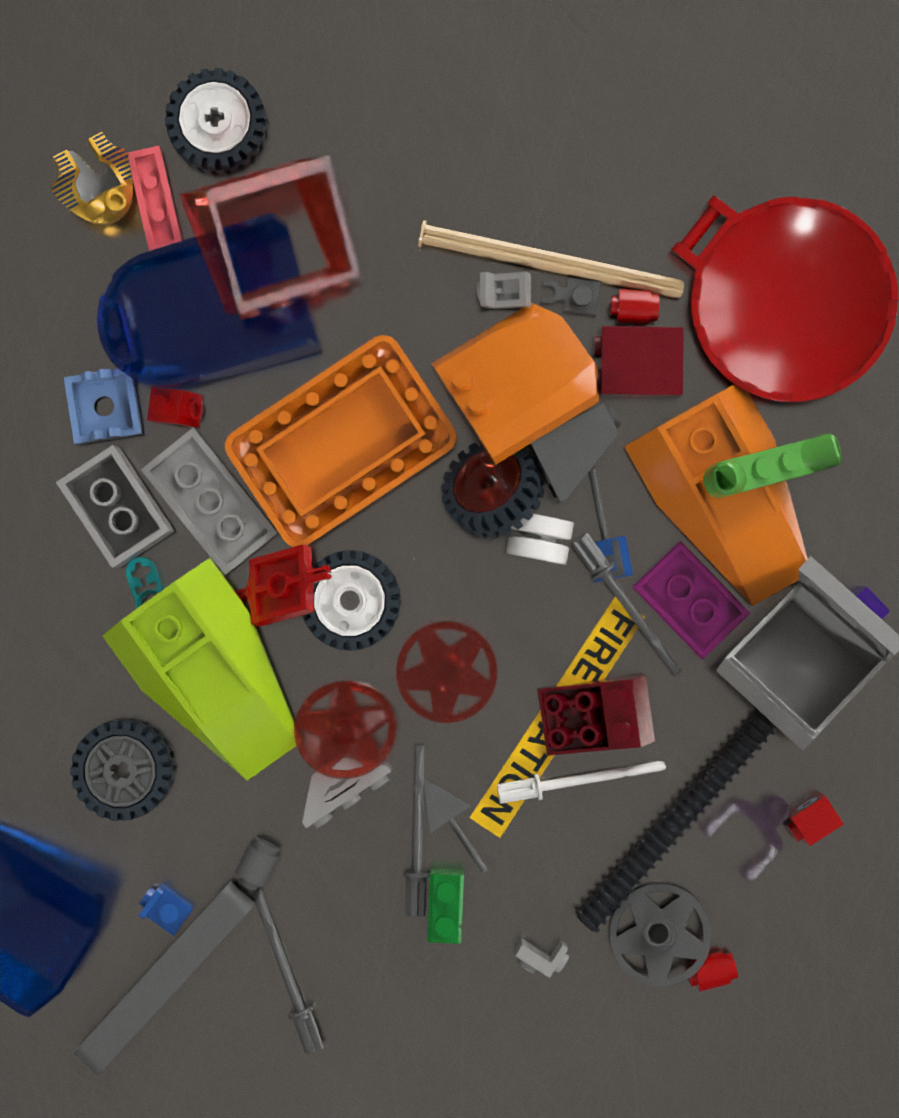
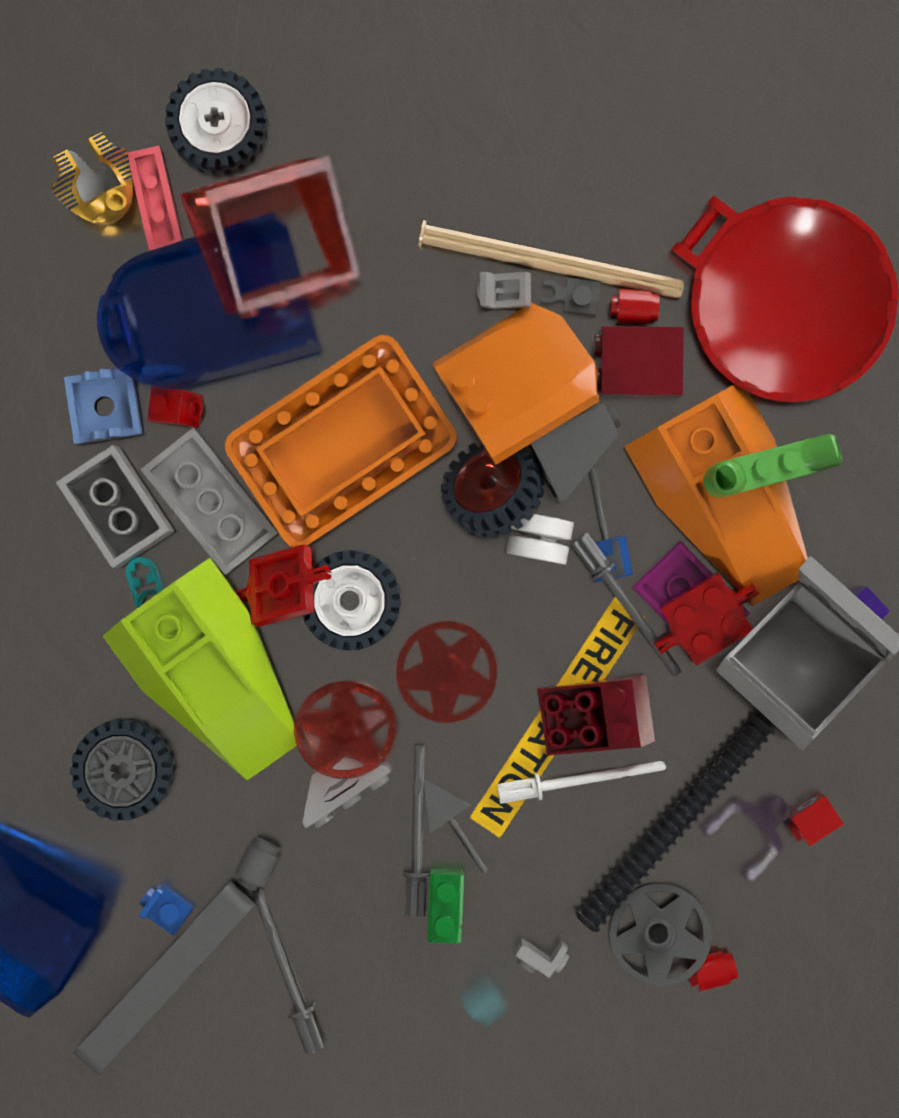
none -> clear light blue brick [460,976,508,1028]
none -> red plate [653,572,760,666]

